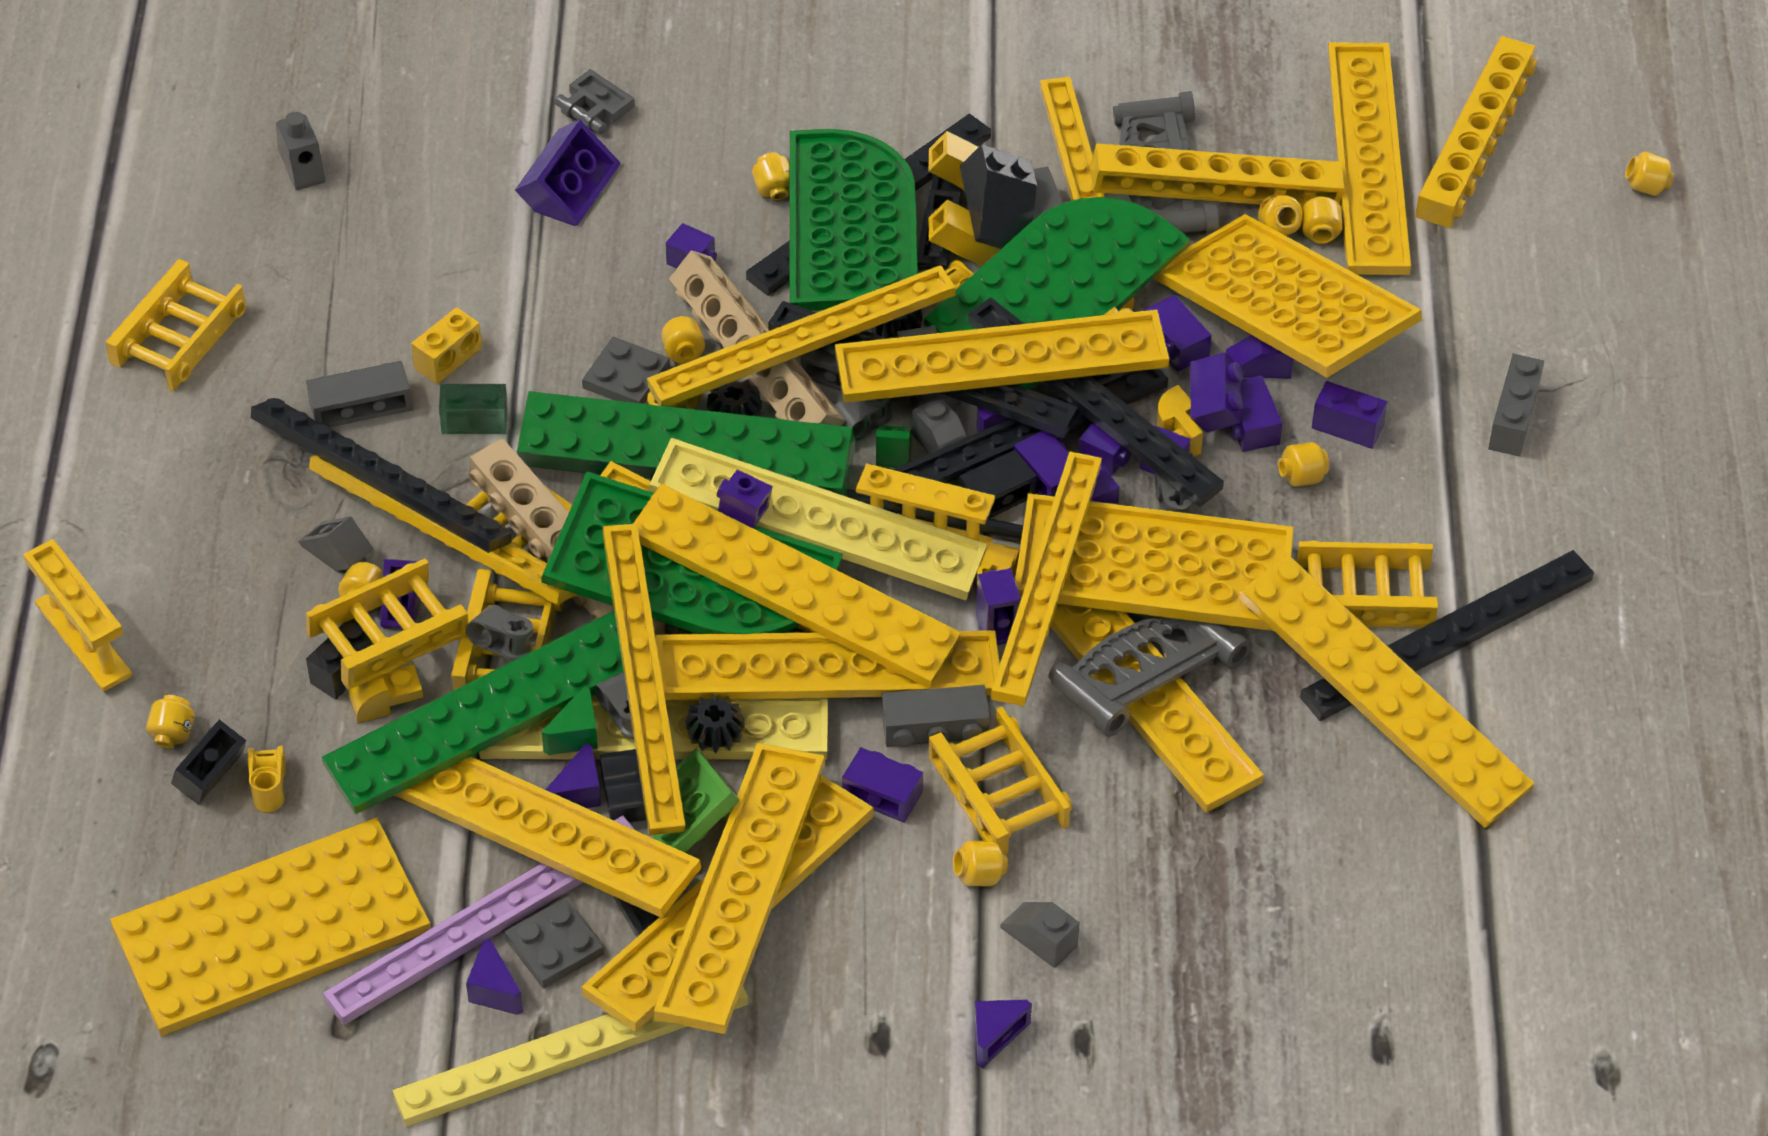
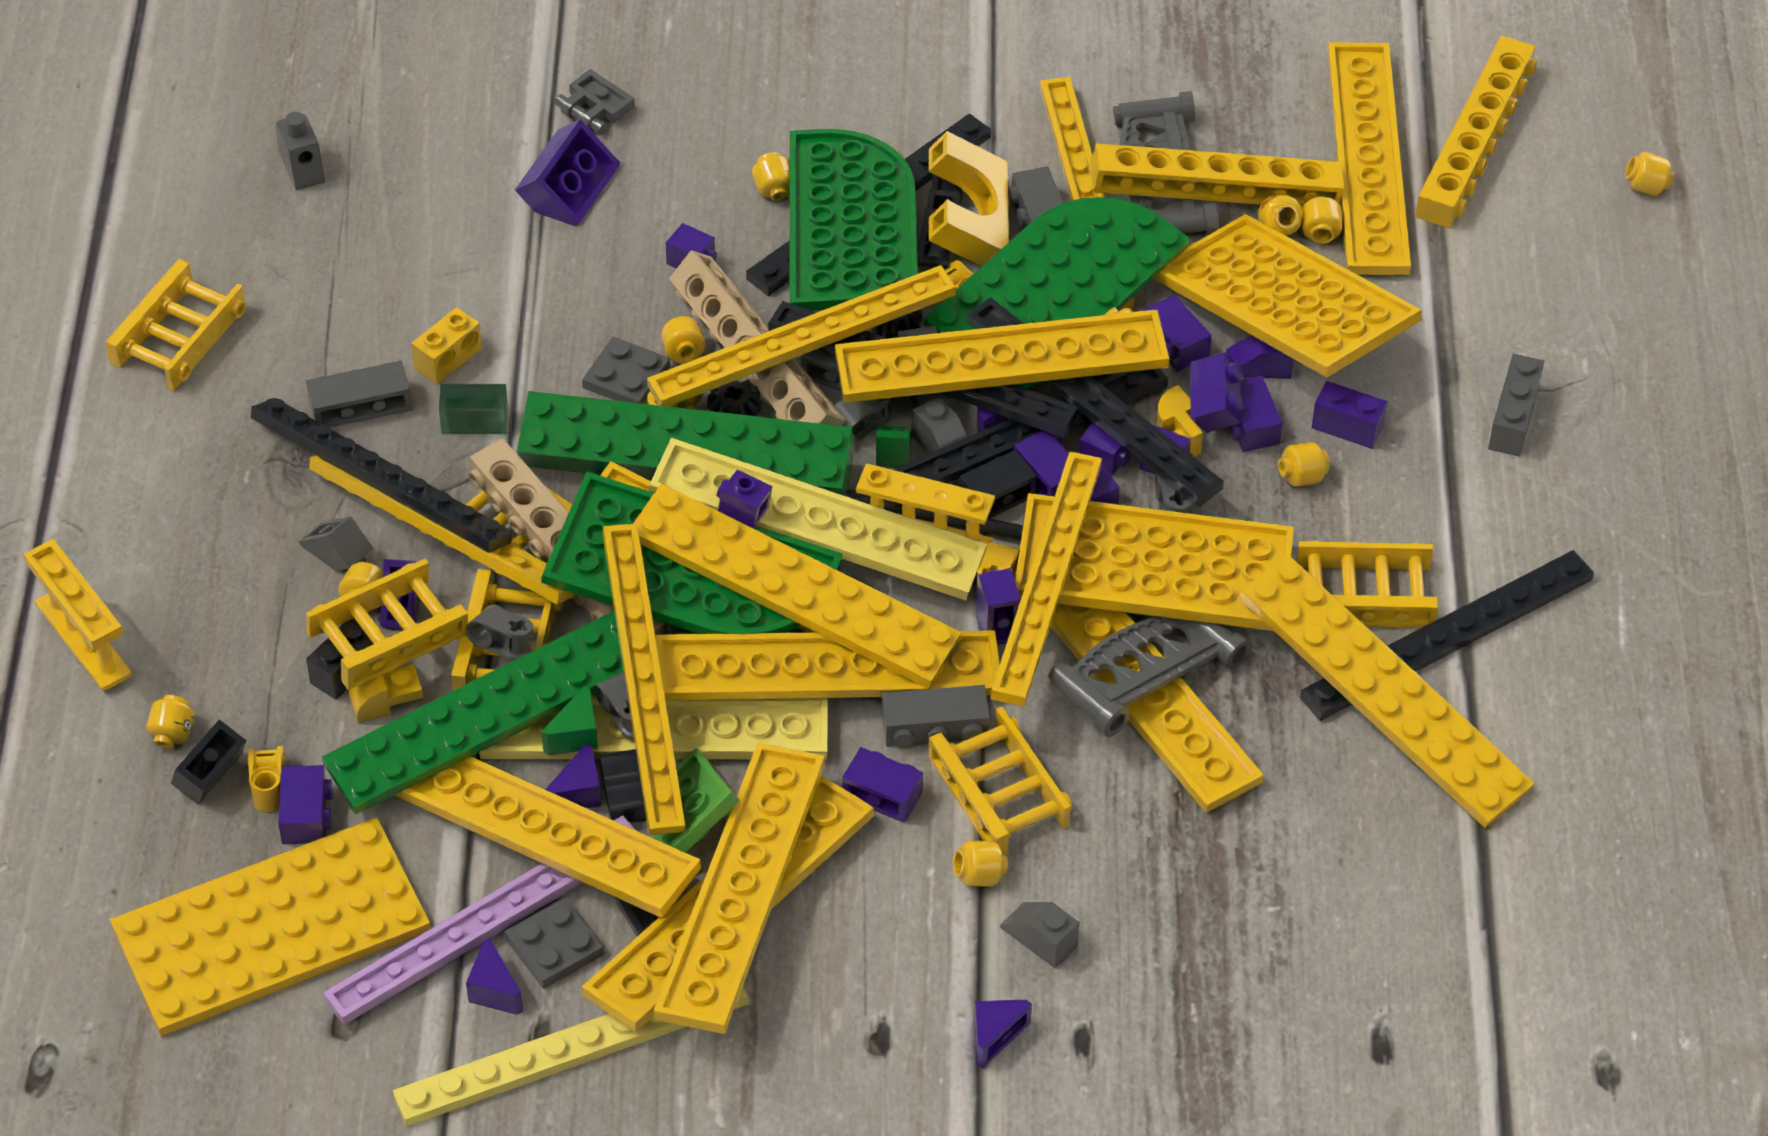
black gear [685,694,745,754] -> none
black slope [960,144,1037,249] -> none
none -> dark purple brick [278,765,333,844]

